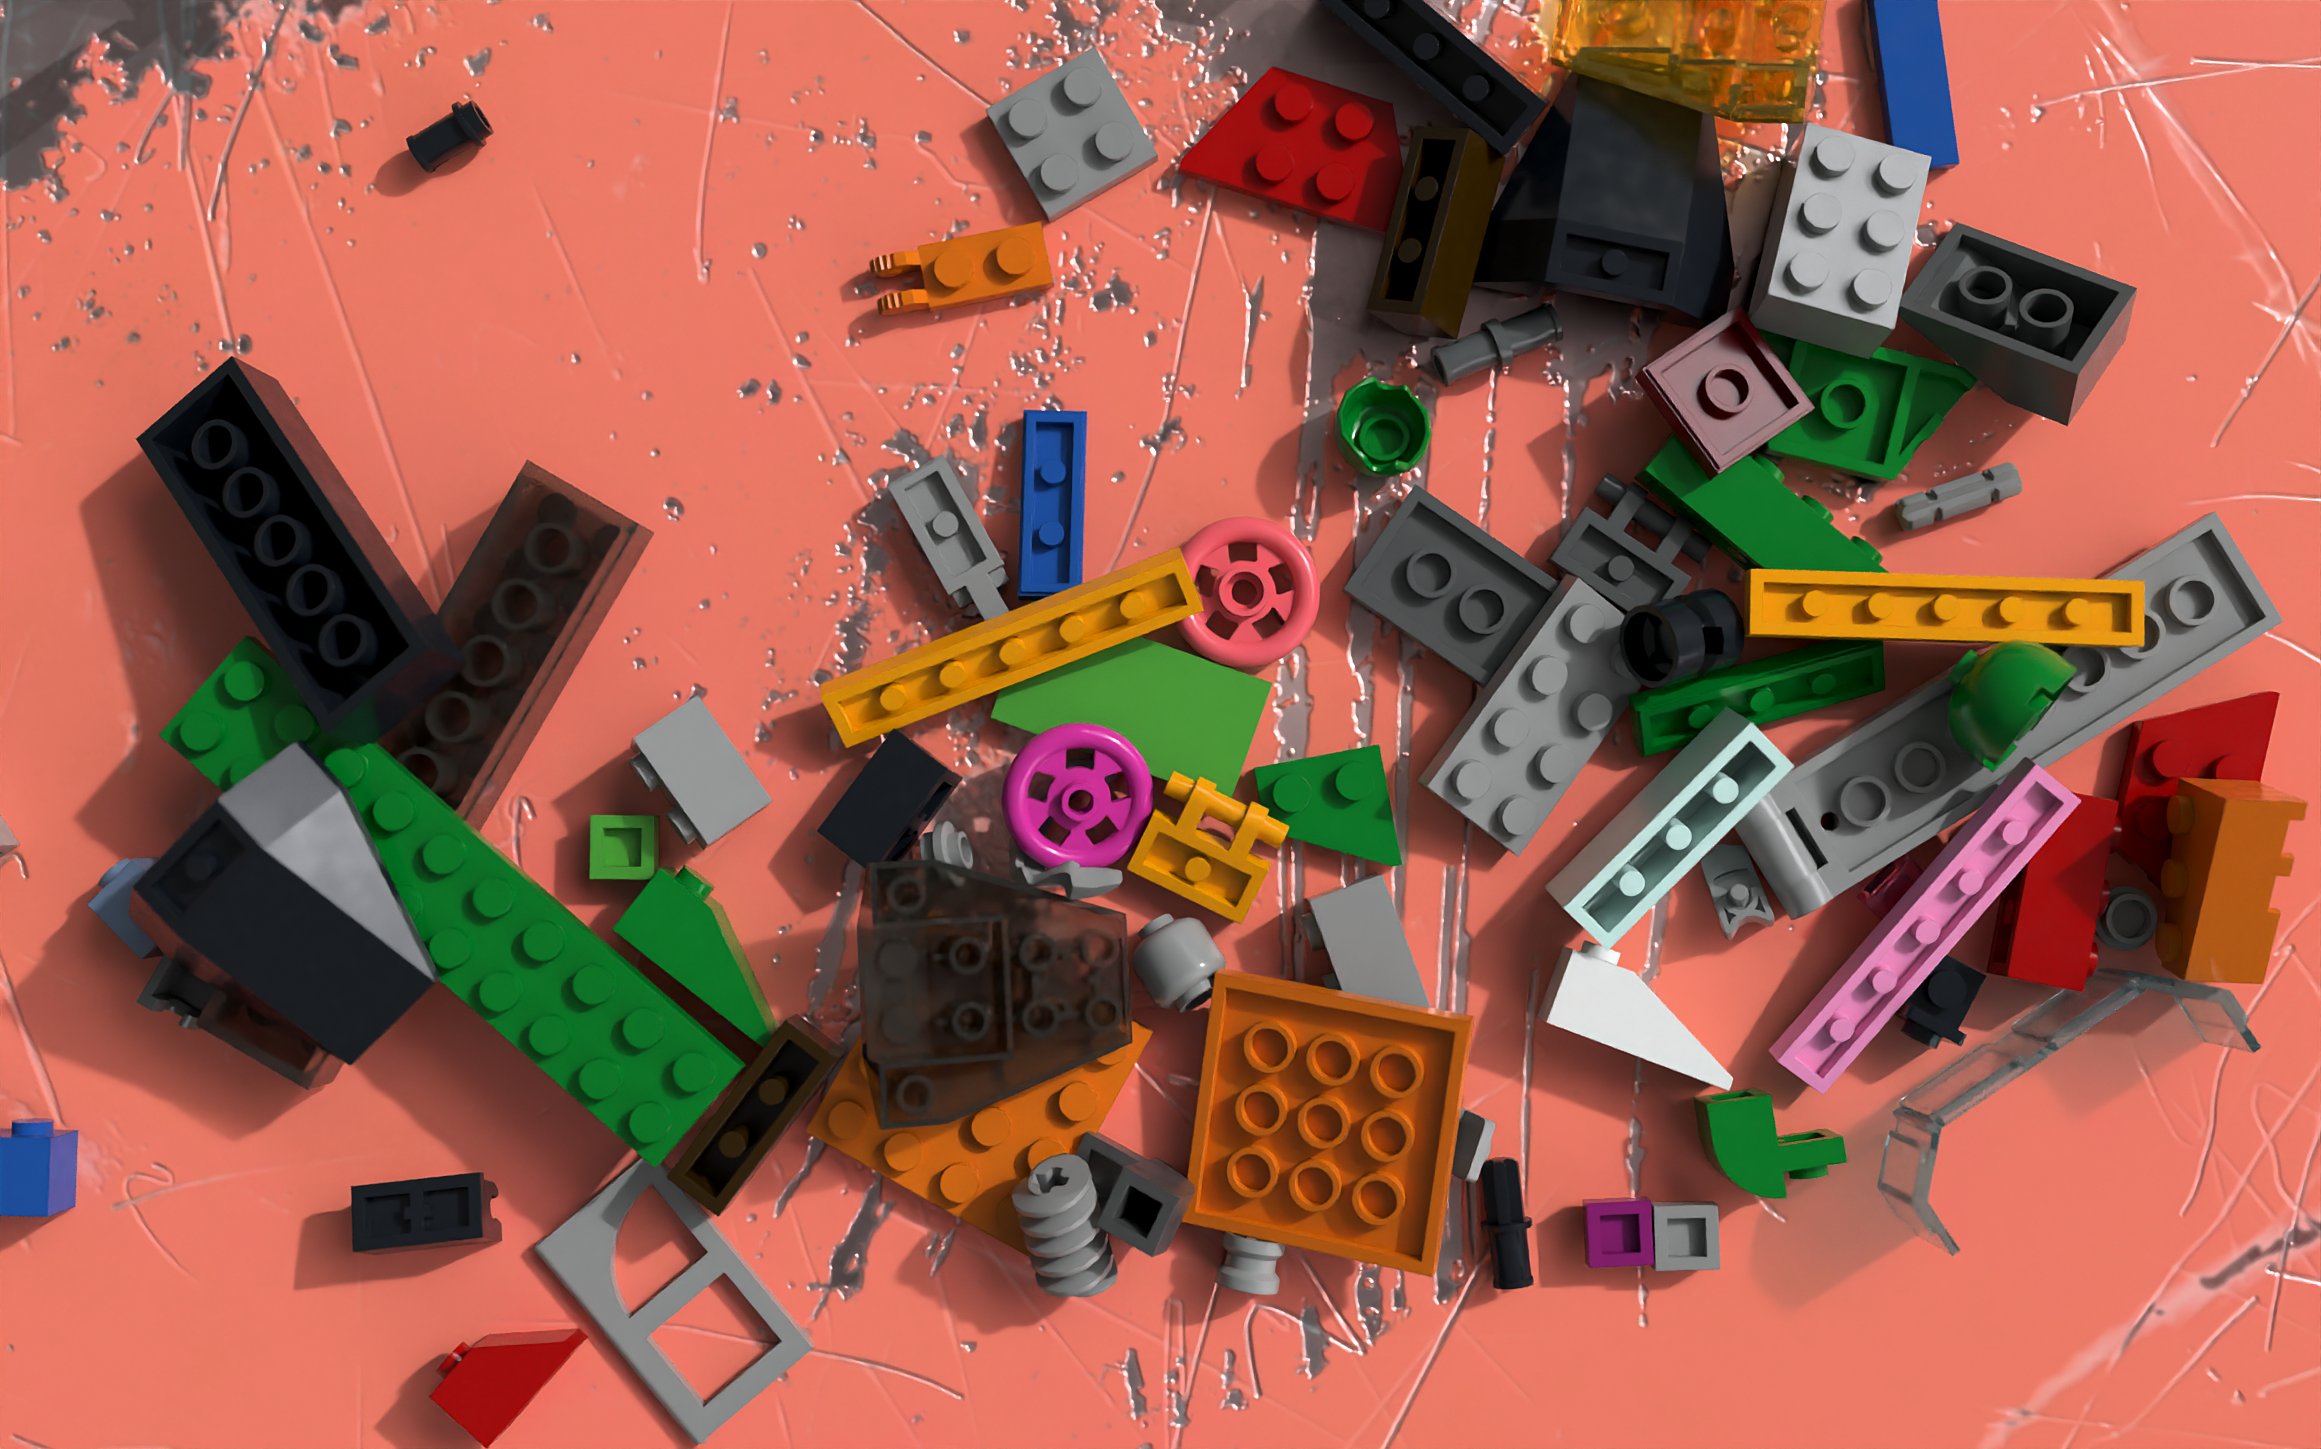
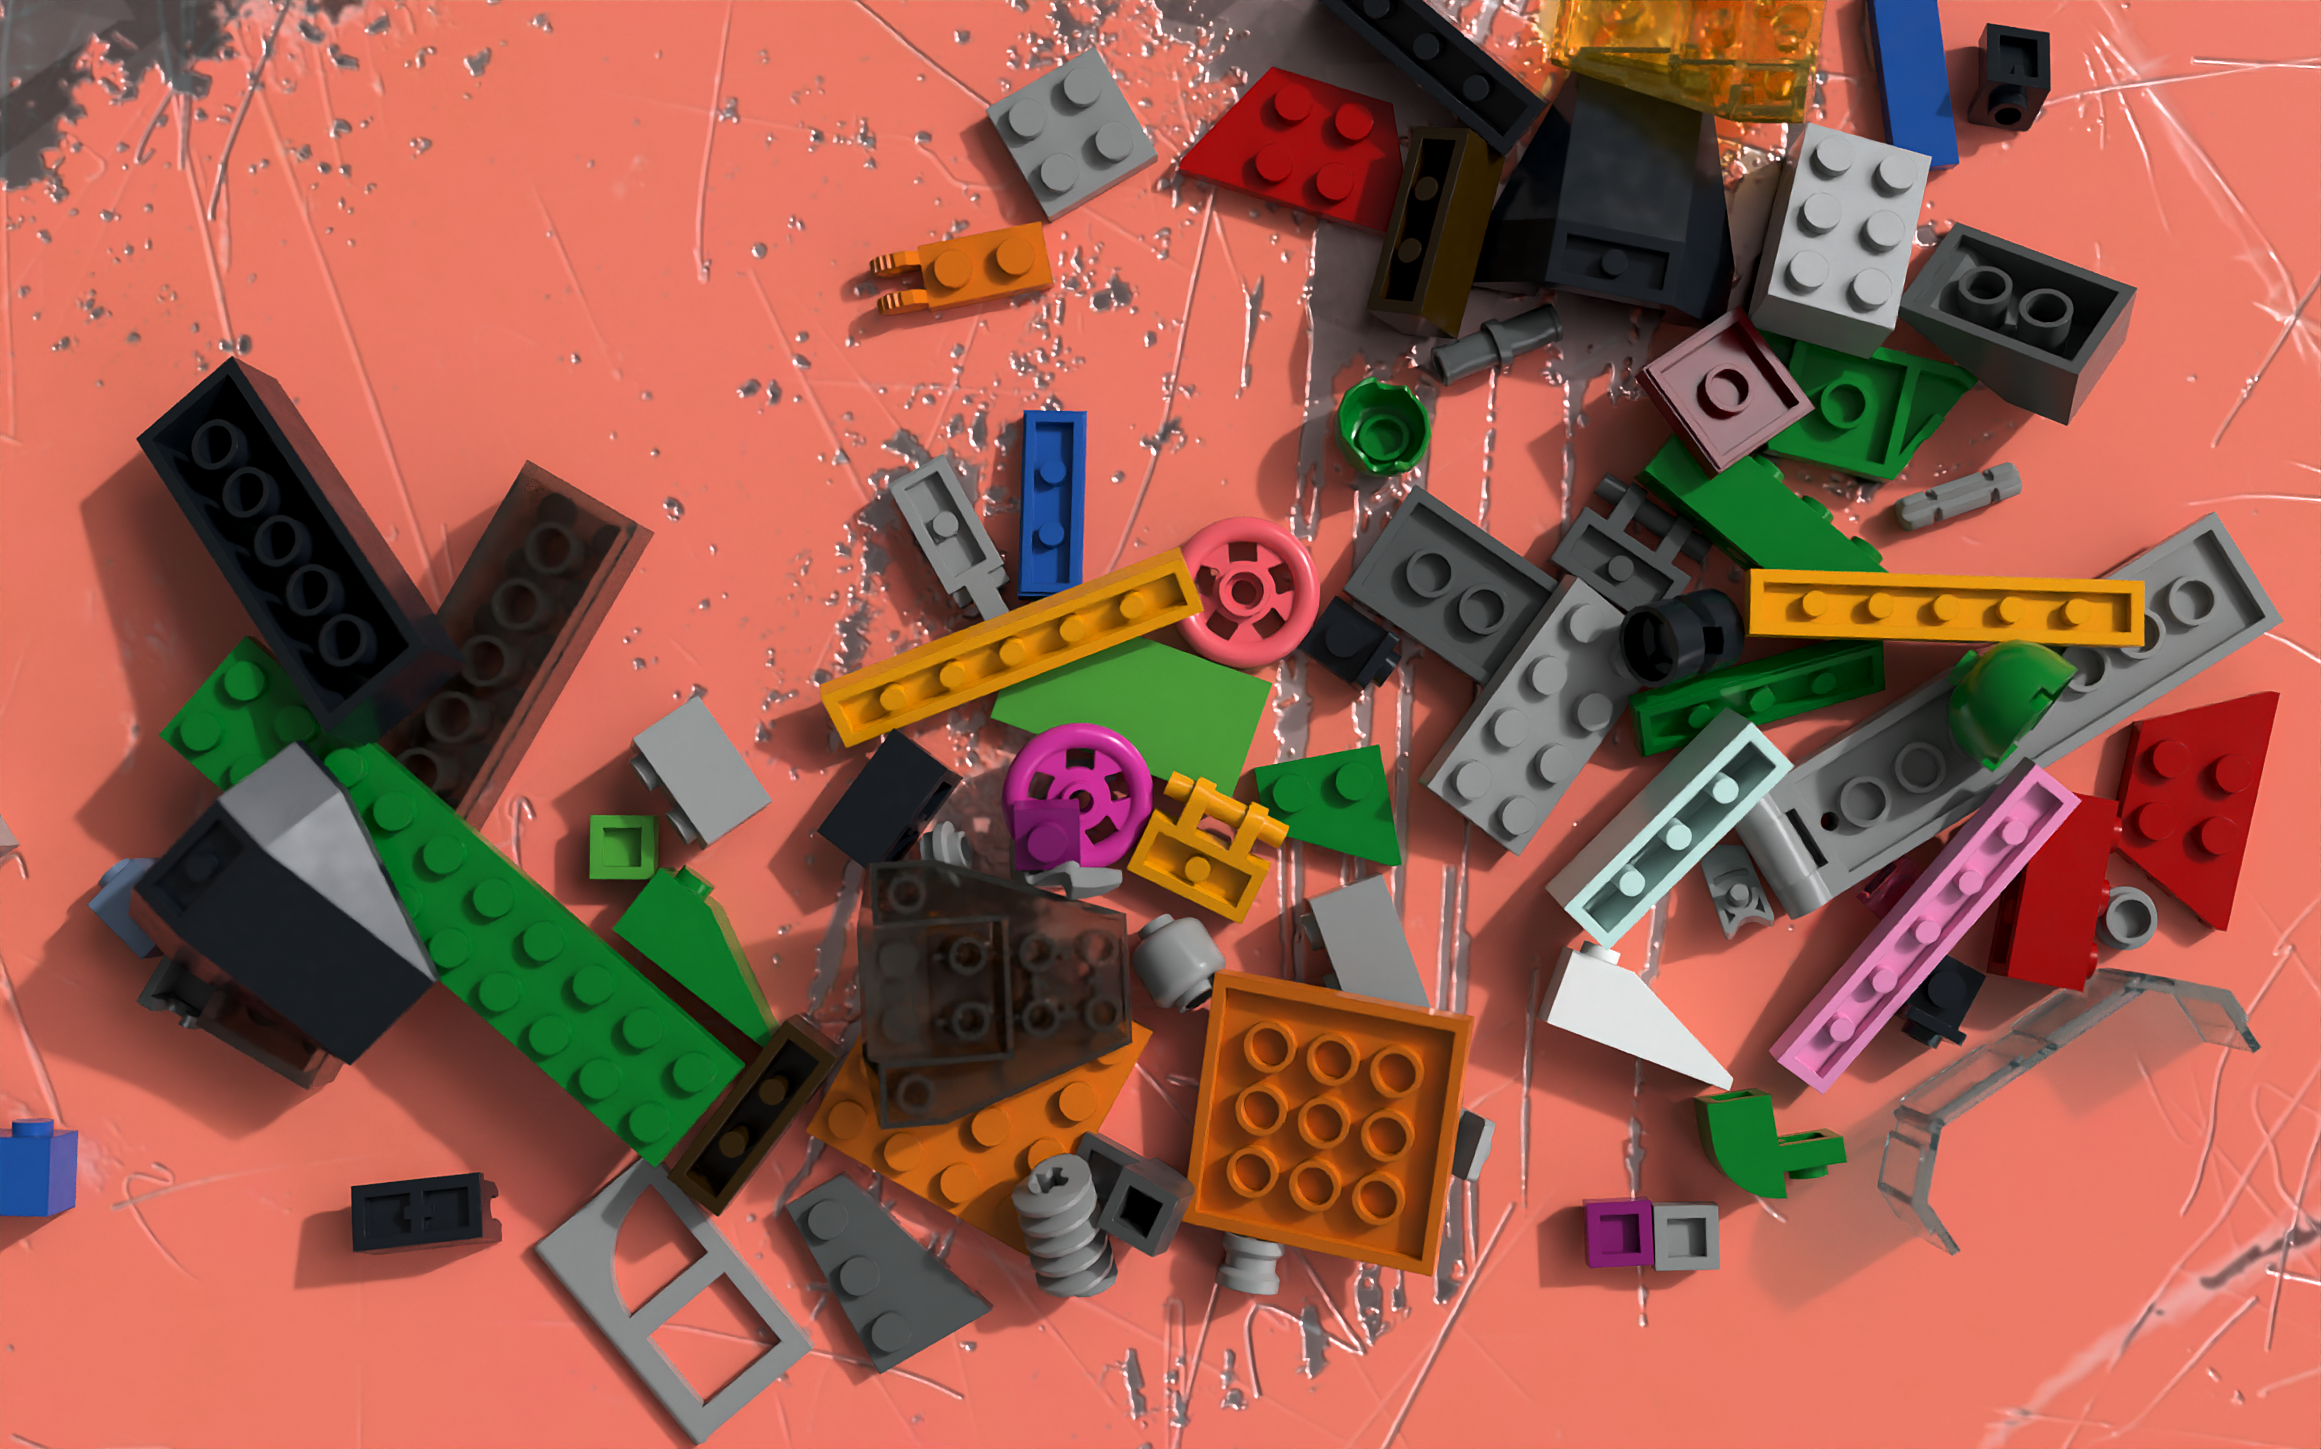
black pin [406,100,494,173] -> none
red slope [429,1328,588,1449] -> none
black axle [1481,1157,1534,1289] -> none
orange wedge [2155,778,2309,984] -> none
none -> dark grey wing [786,1171,993,1374]
none -> magenta plate [1014,799,1081,870]
none -> black bracket [1298,596,1402,692]
none -> black bracket [1967,23,2051,132]

